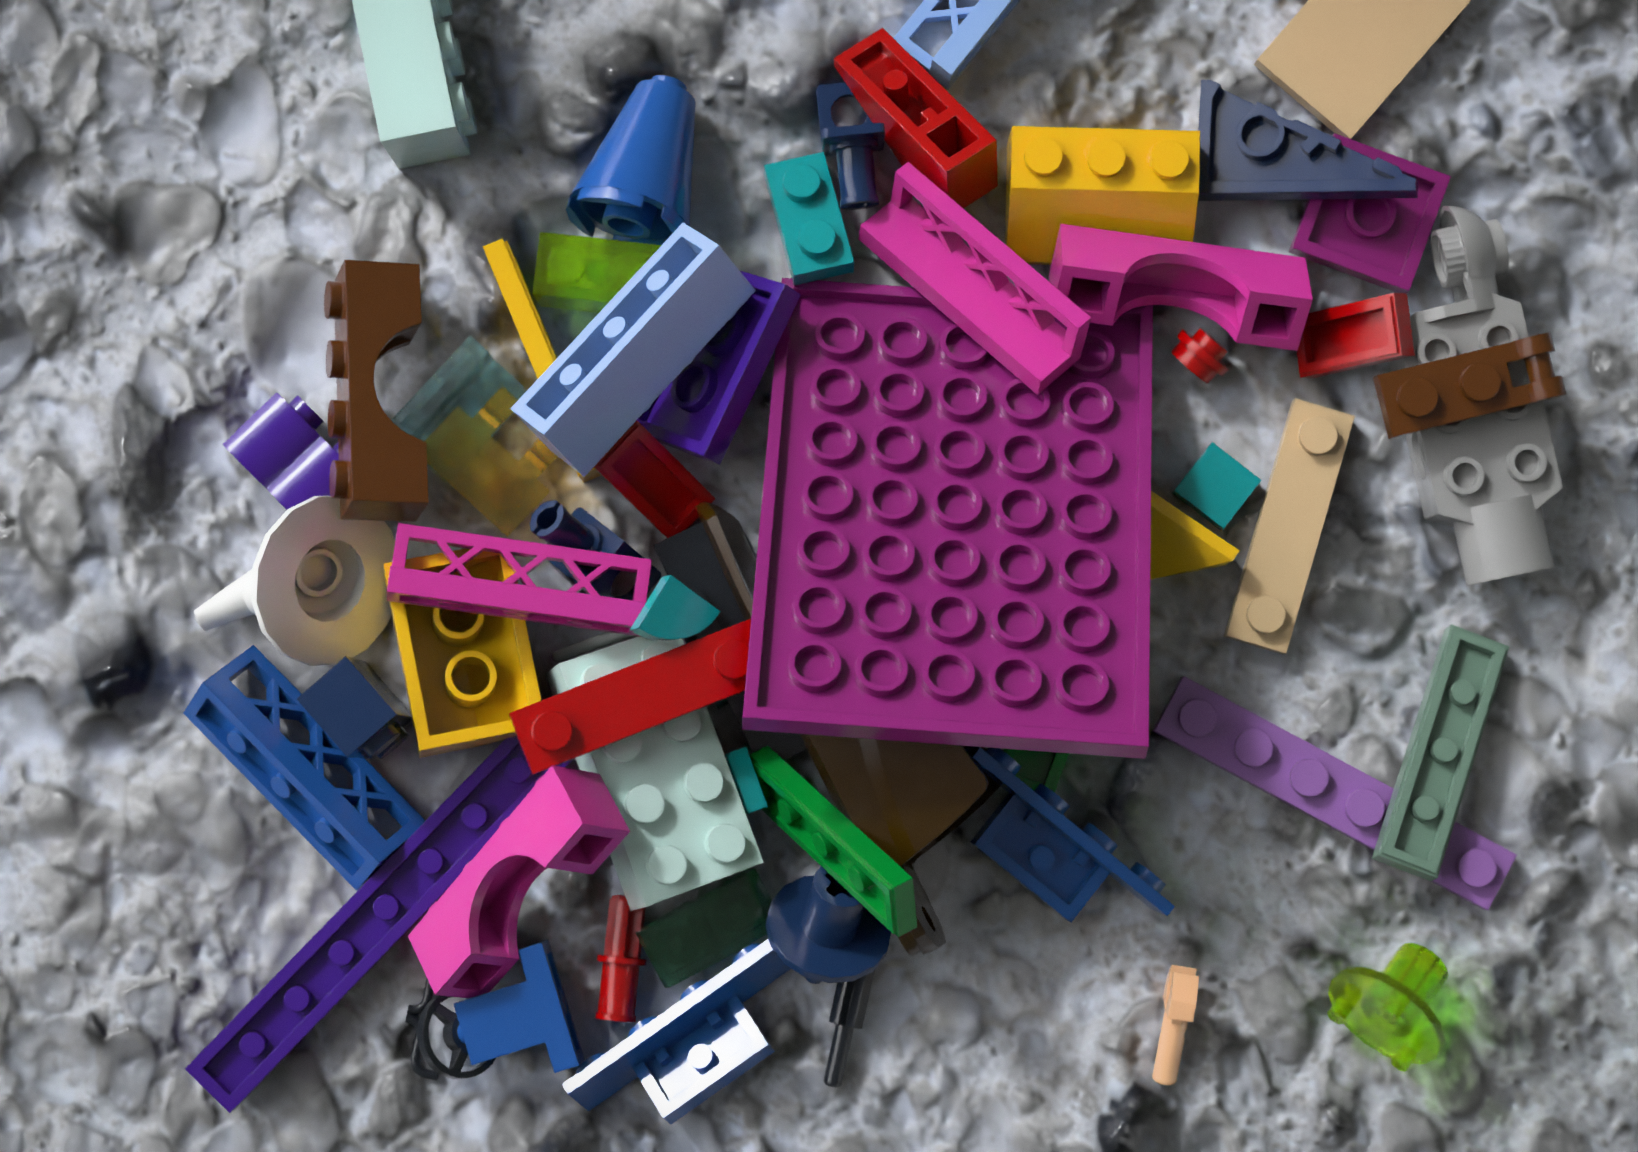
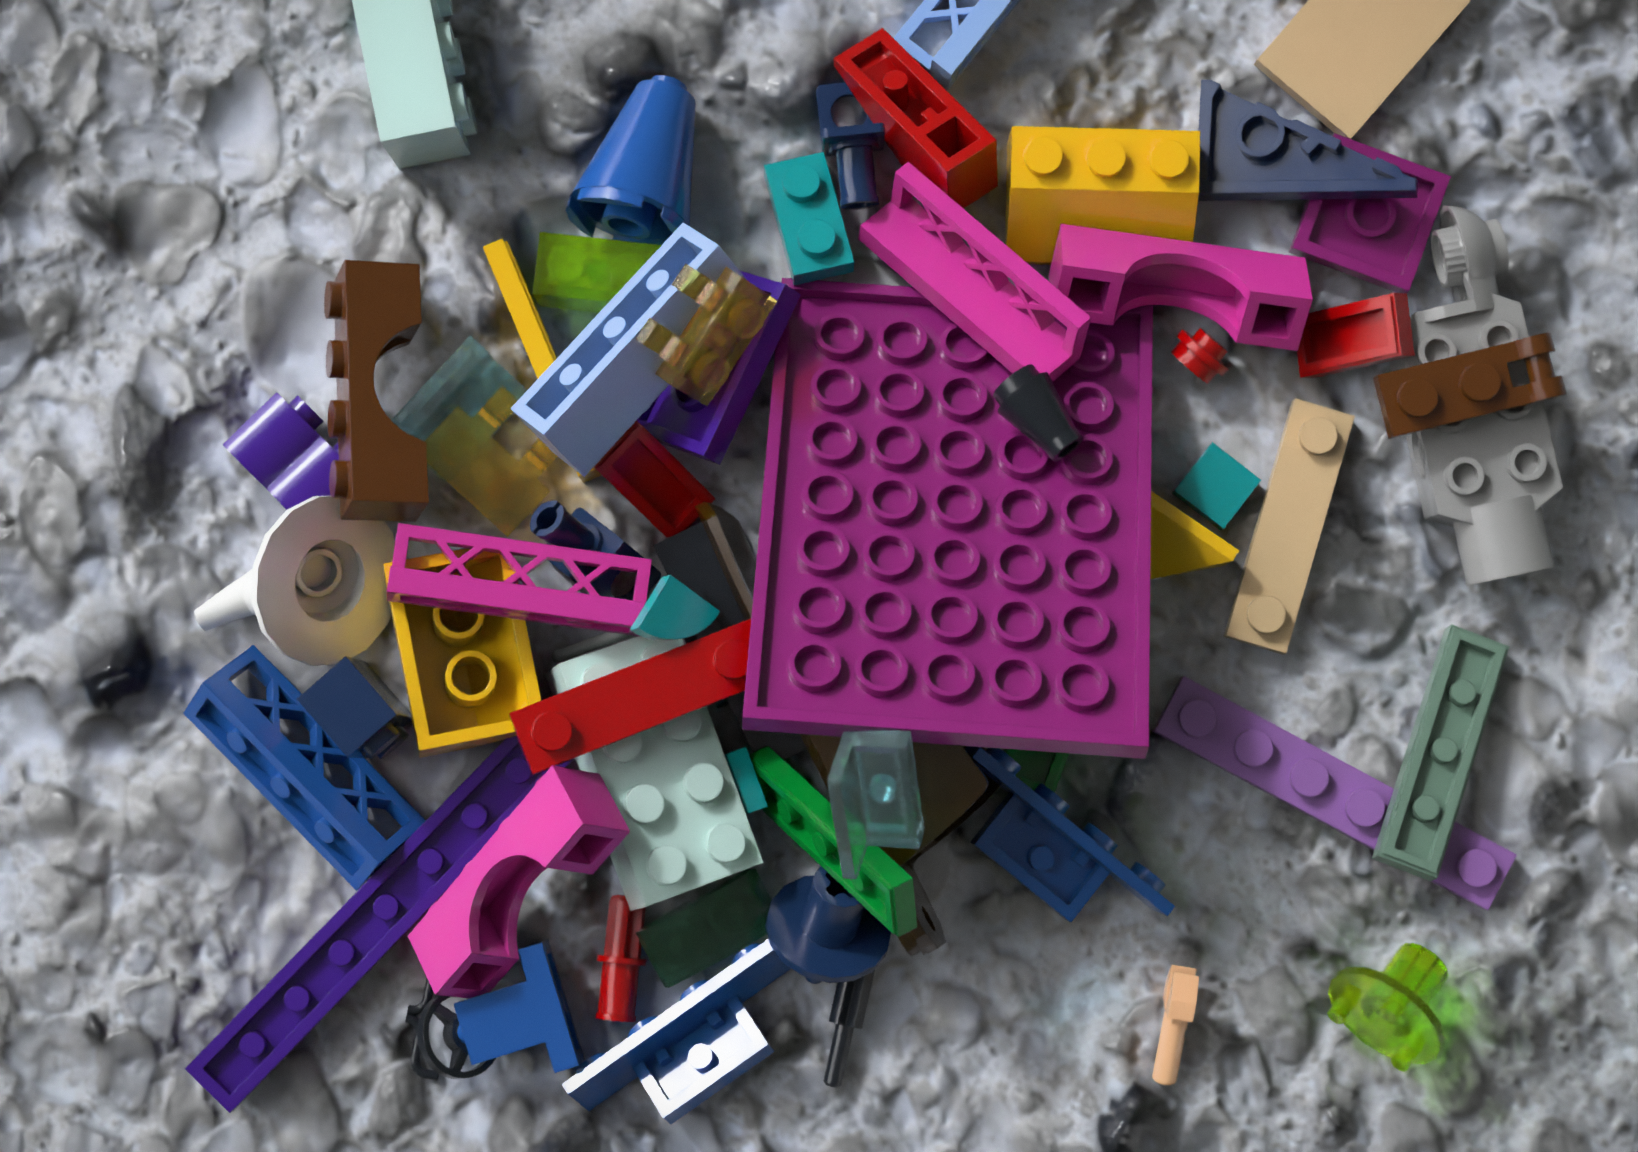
none -> clear yellow plate [636,263,778,406]
none -> clear light blue panel [828,730,924,879]
none -> black cone [993,364,1084,462]

